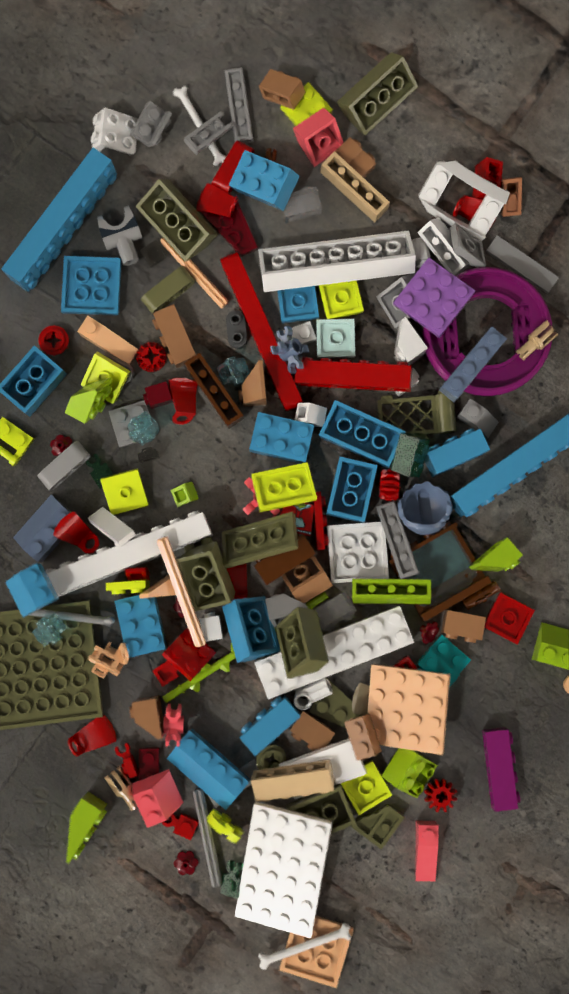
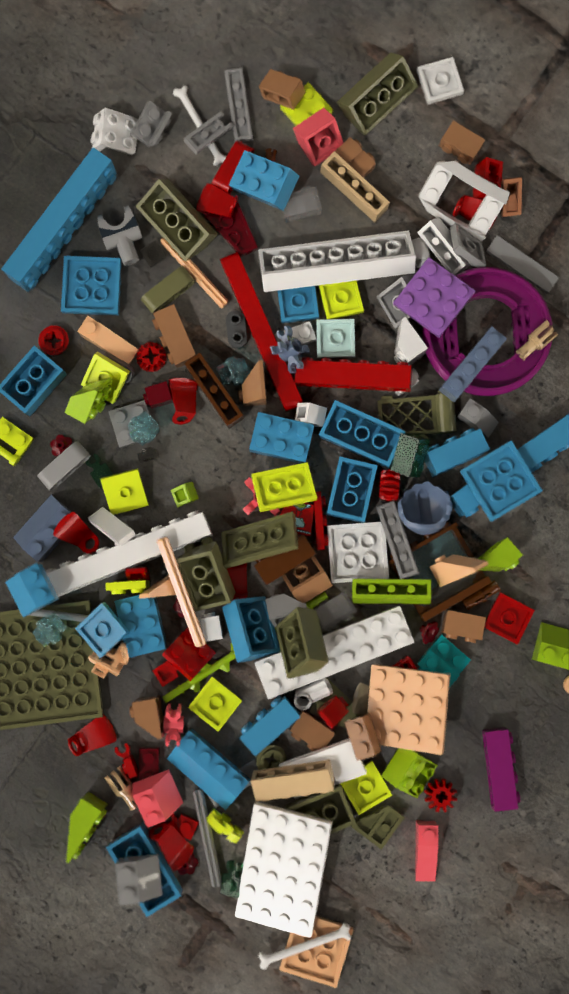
none -> dark azure plate [75,602,130,658]
none -> dark azure brick [106,822,183,917]
none -> light grey slope [115,854,162,905]
none -> red piece [148,822,194,871]
none -> neon yellow plate [188,676,243,732]
none -> red slope [317,694,349,729]
none -> white plate [417,57,464,104]
none -> light nougat slope [429,554,488,587]
none -> medium nougat brick [439,120,485,165]
none -> dark azure plate [460,440,542,522]

